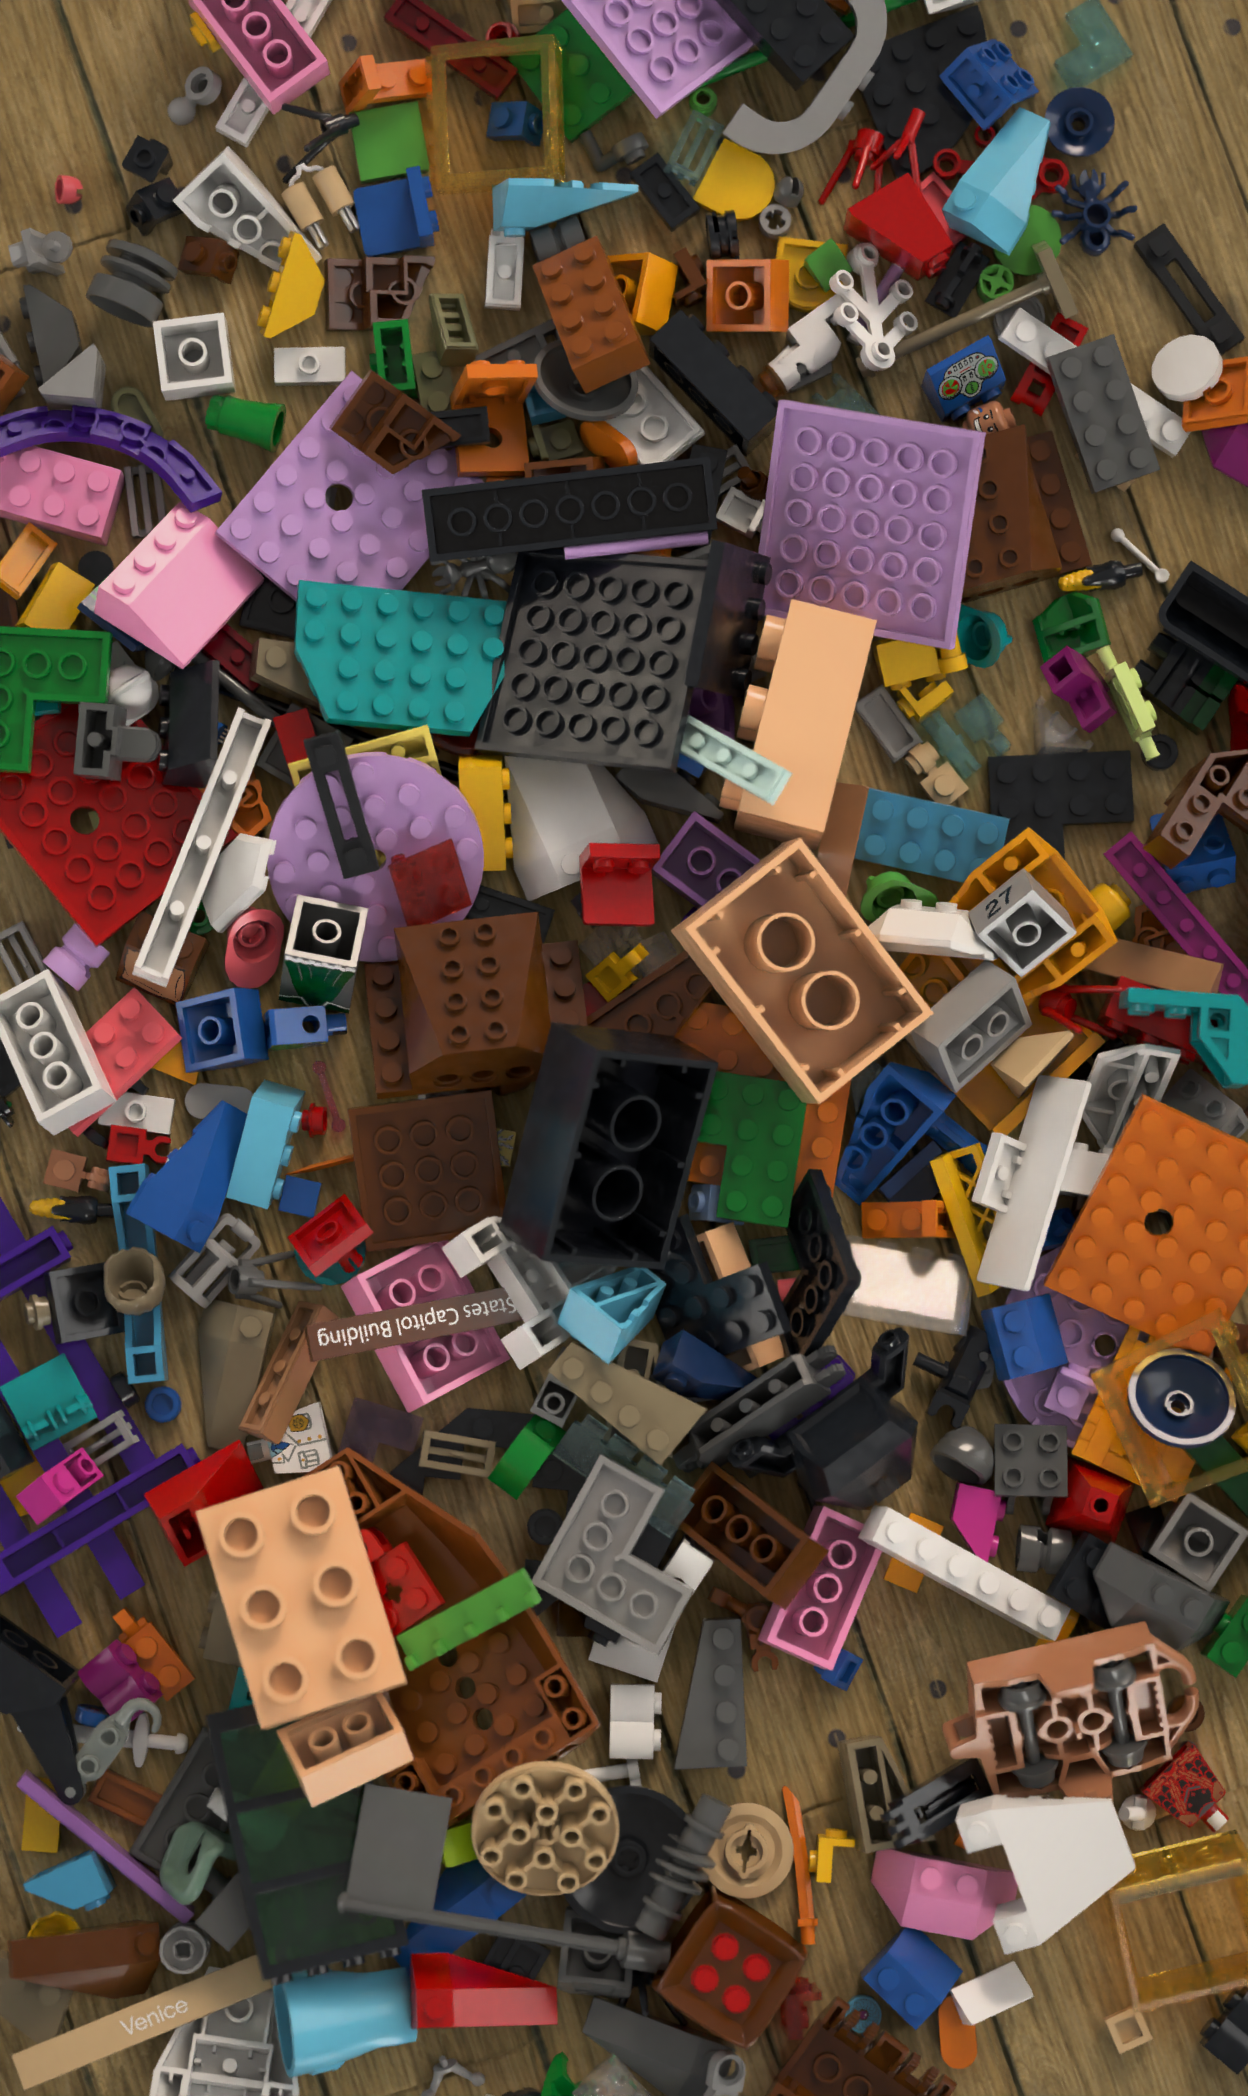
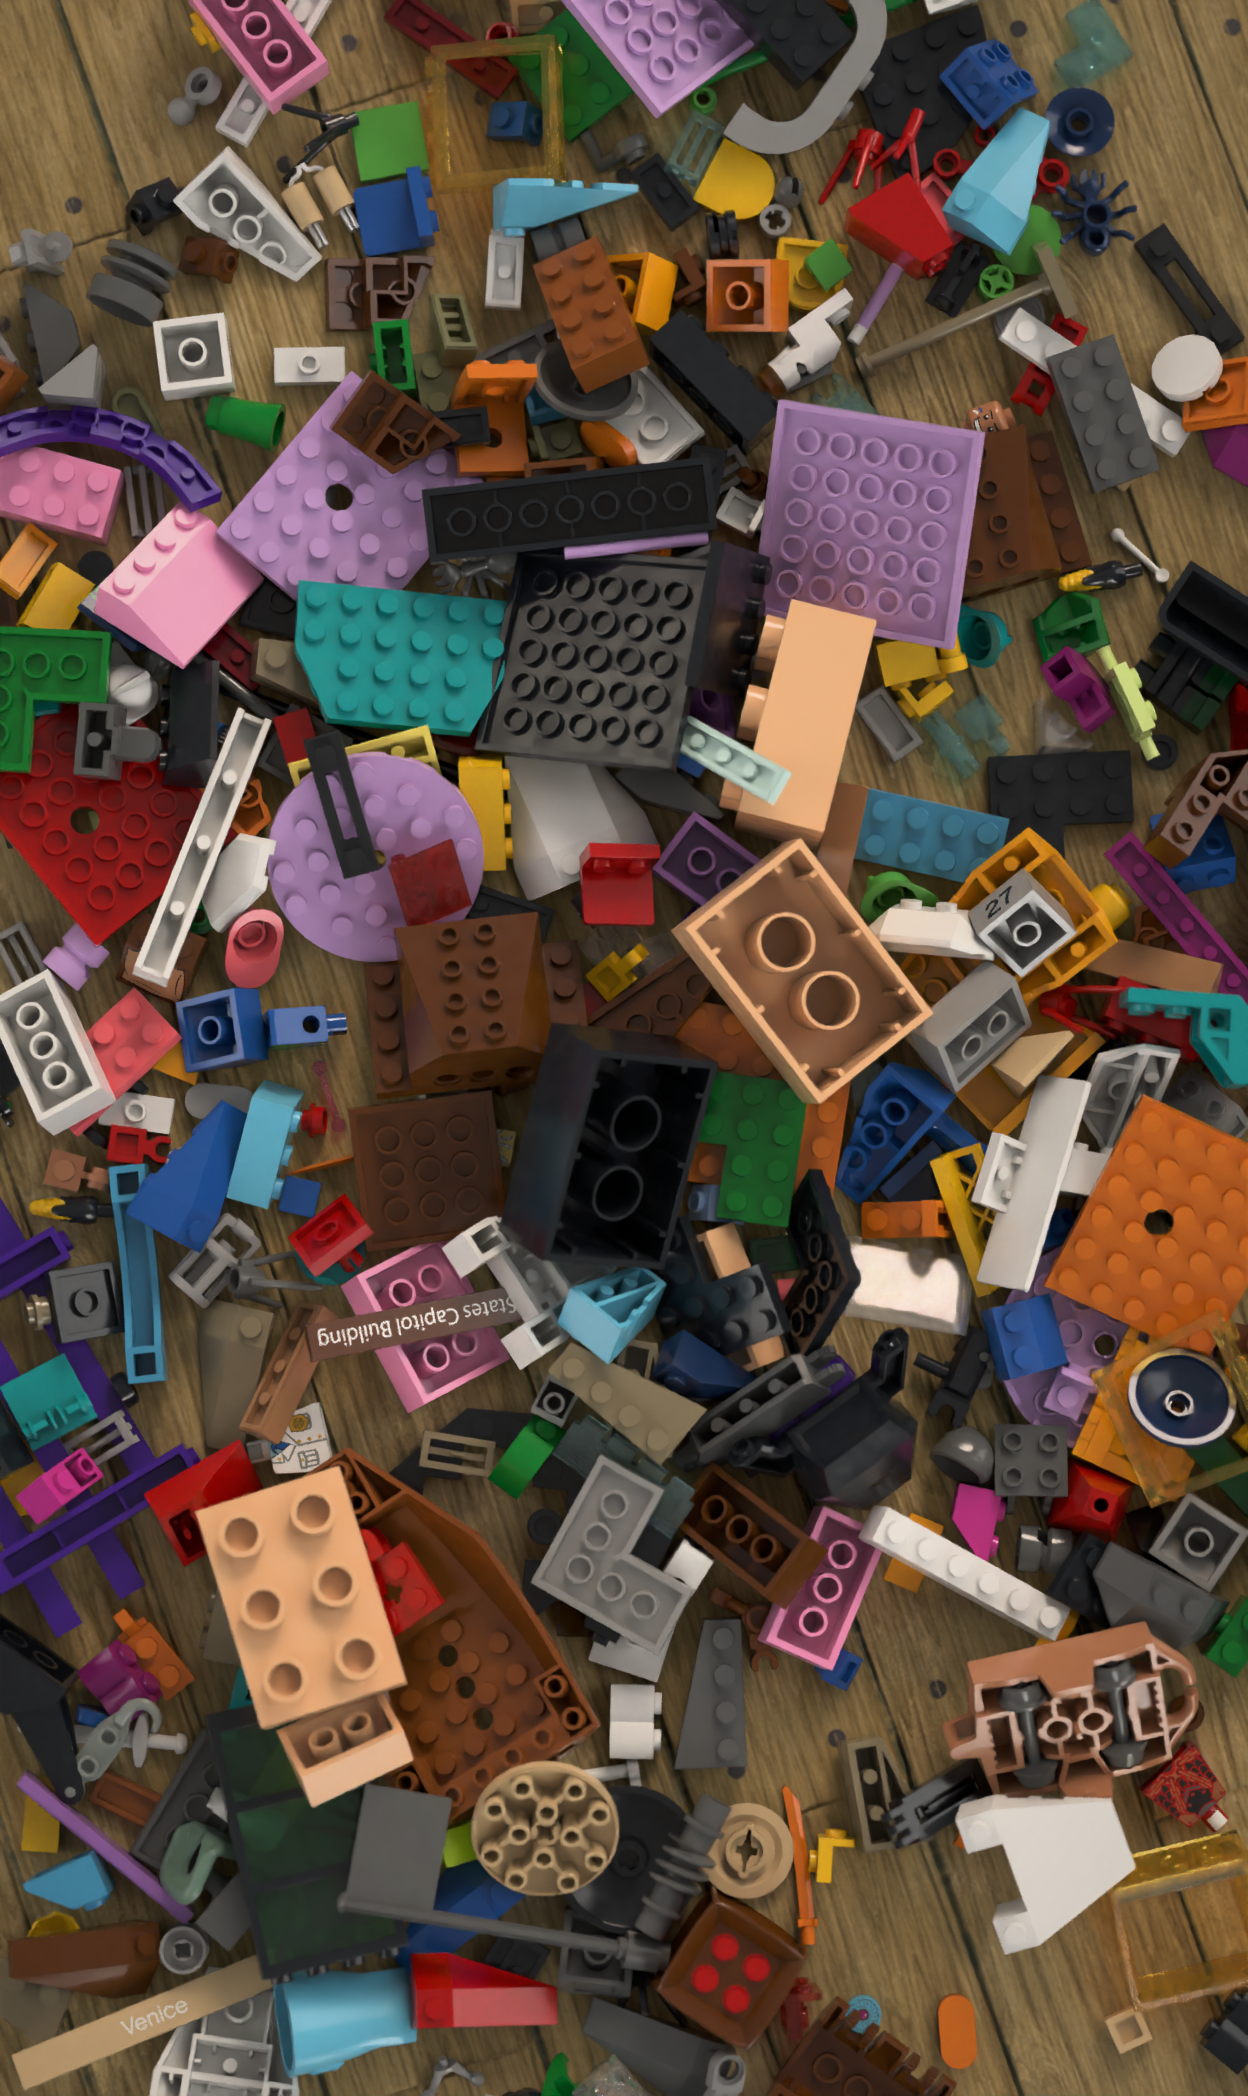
coral hinge [55,175,83,204] -> none
dark tan hair [103,1247,166,1316] -> none
black bracket [122,135,173,183] -> none
blue tile [145,1386,182,1423] -> none
yellow slope [257,230,325,338] -> none
dark grey slope [278,894,369,1014] -> none
orange bracket [338,55,438,115] -> none
plate [338,1397,424,1463] -> none
bright green hinge [396,1568,542,1671] -> none
white plant [829,243,918,371] -> none
blue slope [860,1927,963,2030] -> none
bright pink wedge [870,1848,1018,1940] -> none
tan plate [904,741,969,805] -> none
slope [921,335,1006,423] -> none
white slope [950,1961,1034,2025] -> none
white plate [1118,1794,1156,1831] -> none

